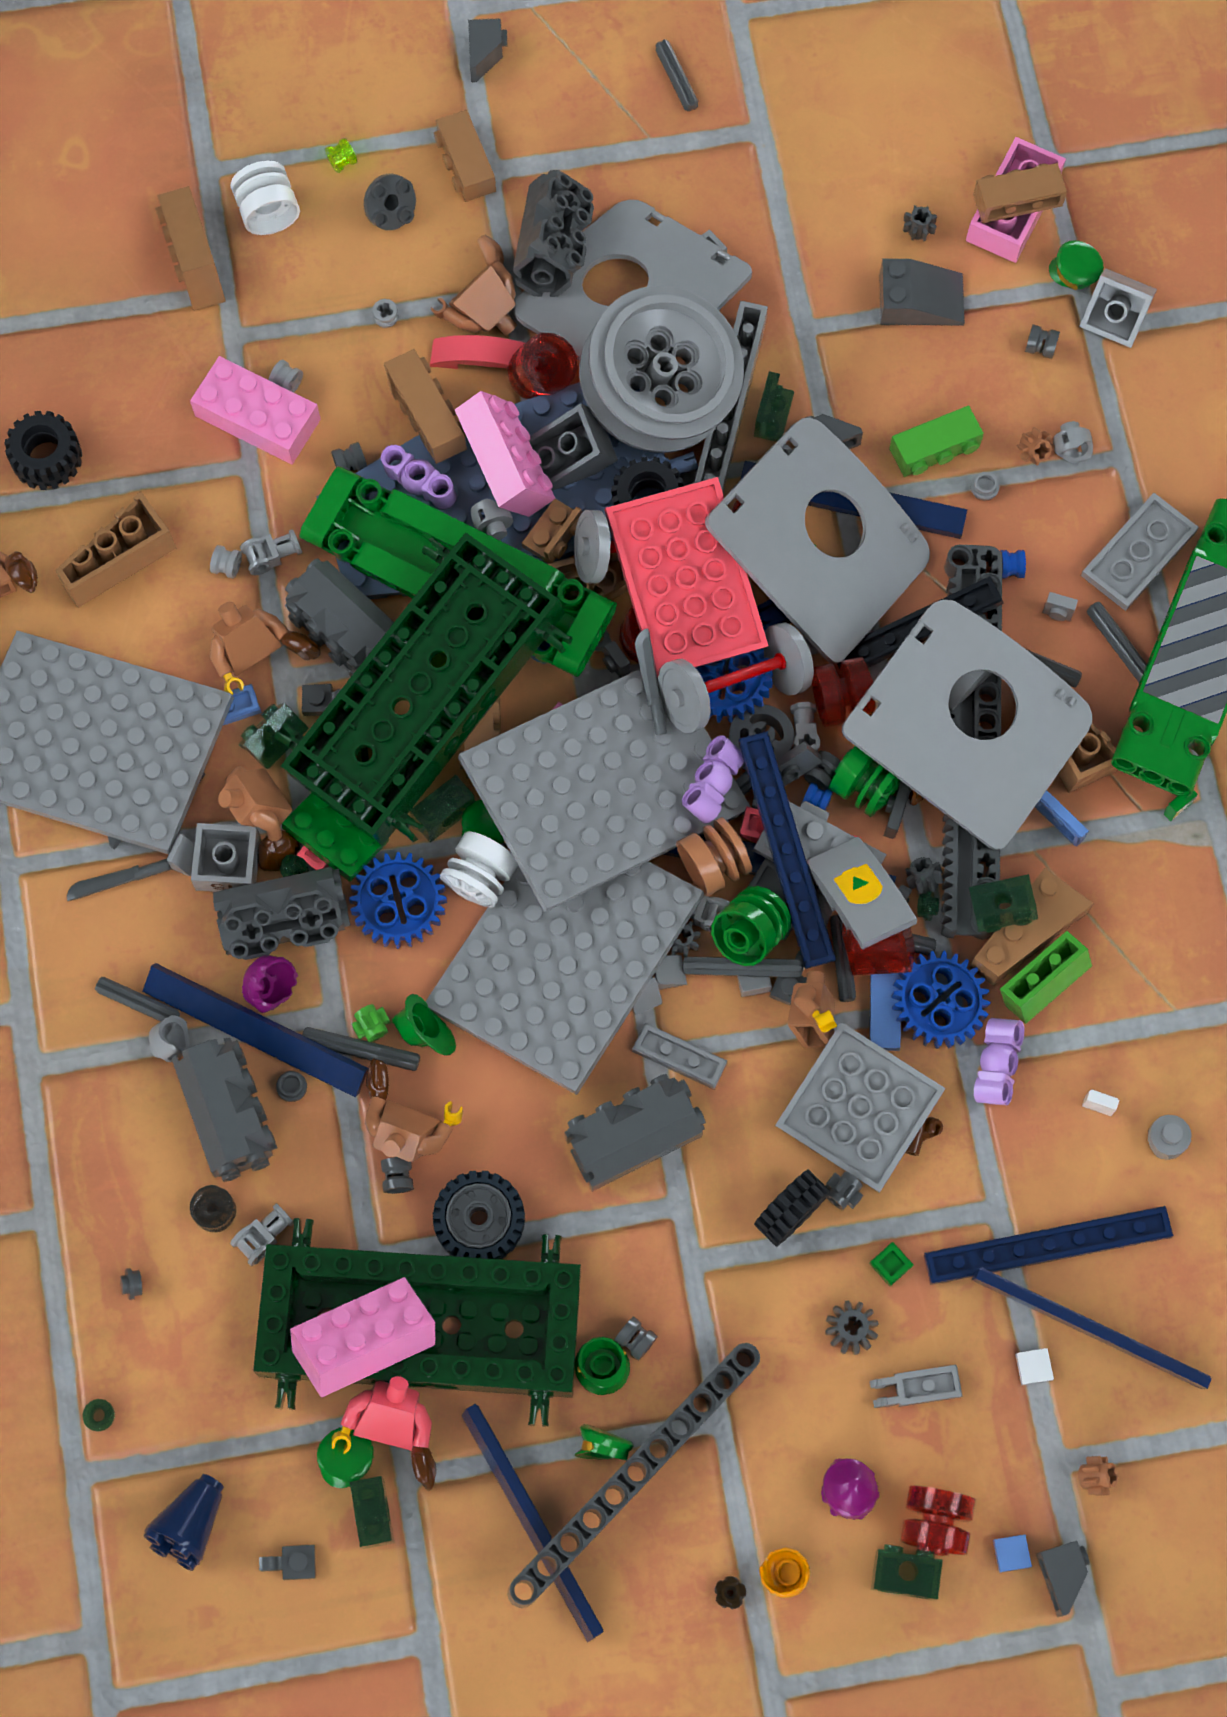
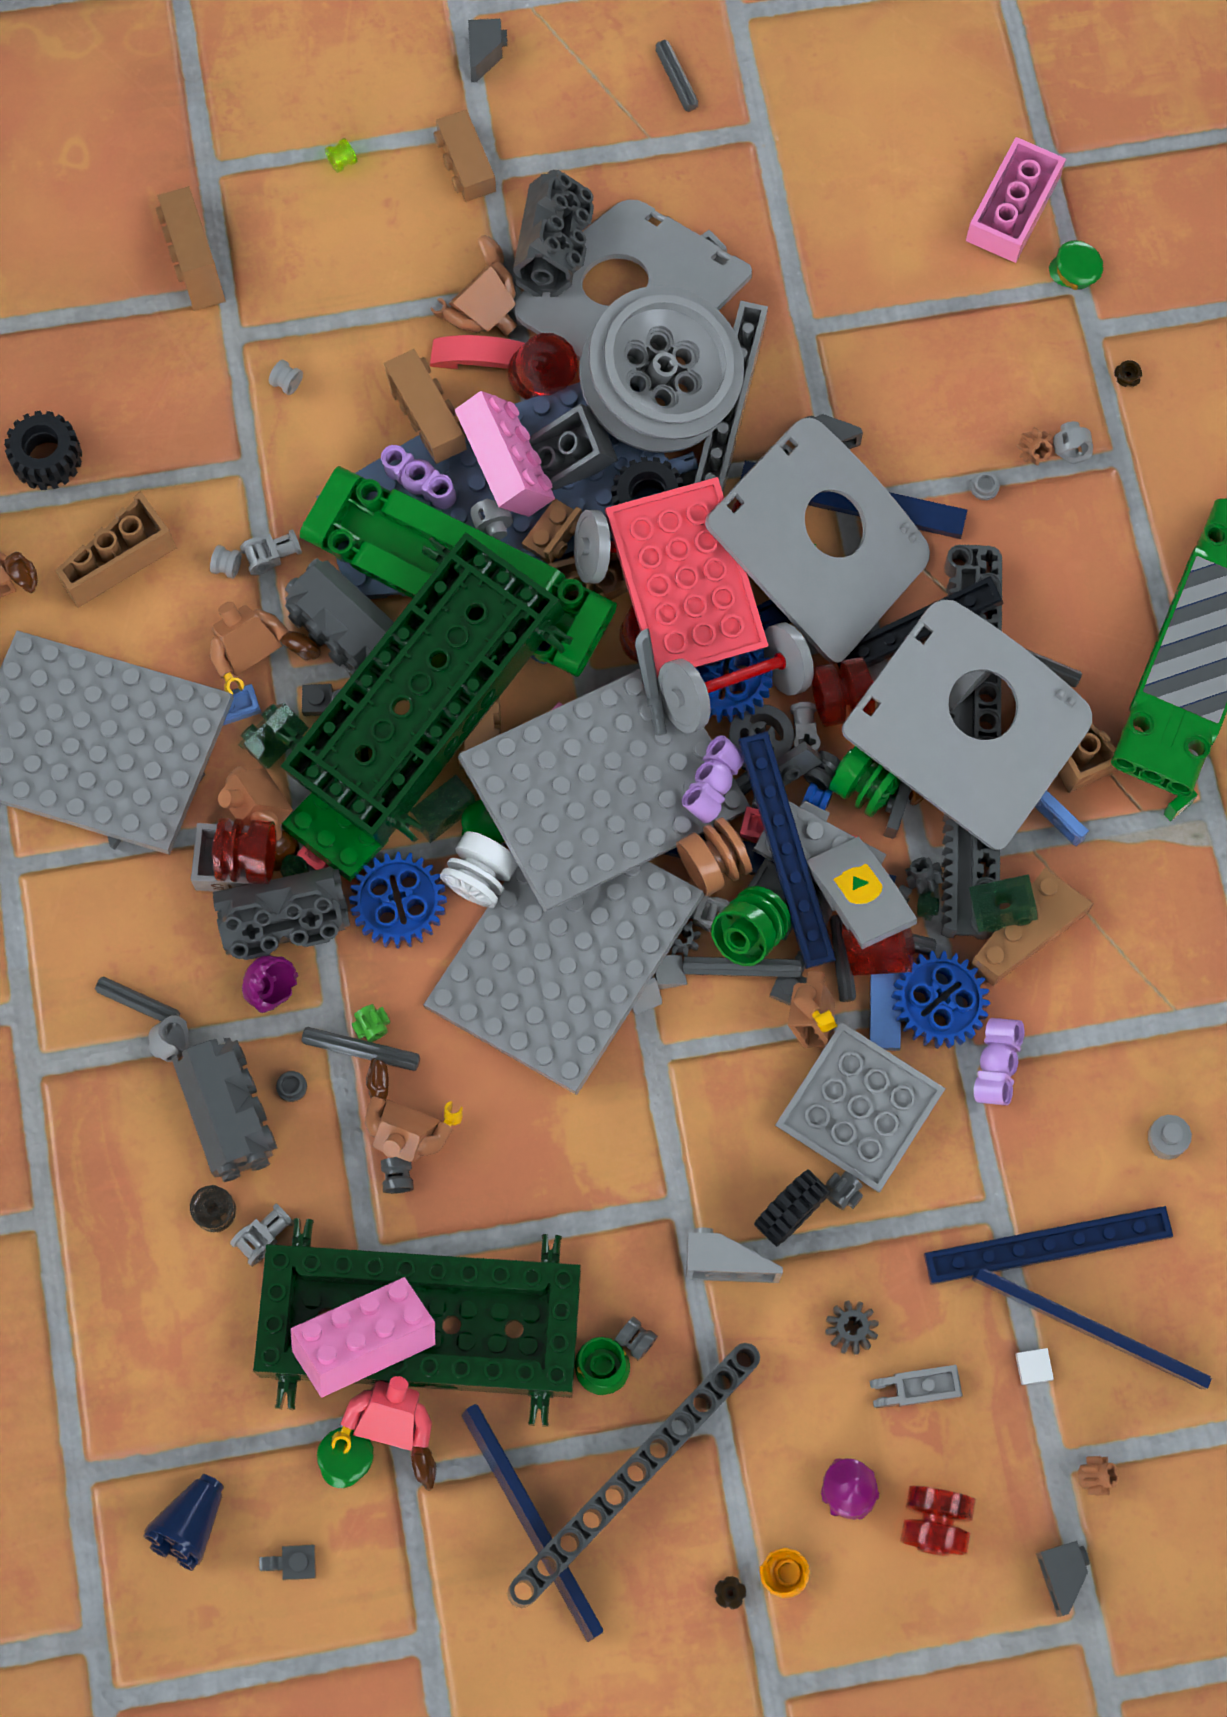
dark grey piece [67,859,171,901] -> none
clear green plate [83,1399,115,1432] -> none
dark grey plate [120,1268,142,1300] -> none
dark blue tile [142,963,369,1097] -> none
light grey slope [167,834,195,876] -> none
bright pink brick [190,356,321,465] -> none
white wheel [230,161,300,235] -> none
dark grey wheel [331,442,367,471] -> none
clear green brick [350,1476,395,1549] -> none
dark grey plate [364,173,416,230] -> none
light grey bush [372,299,398,328] -> none
green piece [392,994,456,1055] -> none
wheel [433,1171,525,1260] -> none
dark grey brick [564,1074,706,1192] -> none
green piece [574,1424,634,1461] -> none
dark grey plate [594,630,630,678] -> none
light grey tile [632,1023,727,1090] -> none
light grey slope [737,976,772,997] -> none
clear green bracket [754,371,794,442] -> none
green tile [869,1242,914,1287] -> none
clear green brick [871,1544,943,1601] -> none
dark grey slope [879,258,964,326] -> none
bright green brick [889,405,984,477] -> none
dark grey gear [903,205,937,241] -> none
reddish brown arm [905,1117,943,1156] -> none
medium nougat brick [973,163,1067,223] -> none
medium blue tile [993,1534,1032,1573] -> none
blue wheel [1000,550,1026,579] -> none
bright green brick [1000,931,1092,1024] -> none
dark grey wheel [1025,325,1060,359] -> none
light grey plate [1043,592,1078,621] -> none
light grey slope [1079,268,1157,348] -> none
light grey plate [1081,493,1199,611] -> none
white tile [1082,1090,1119,1116] -> none
dark grey axle [1087,602,1147,682] -> none
none -> clear red wheel [212,817,276,884]
none -> light grey slope [686,1228,783,1283]
none -> dark brown plate [1114,360,1142,387]

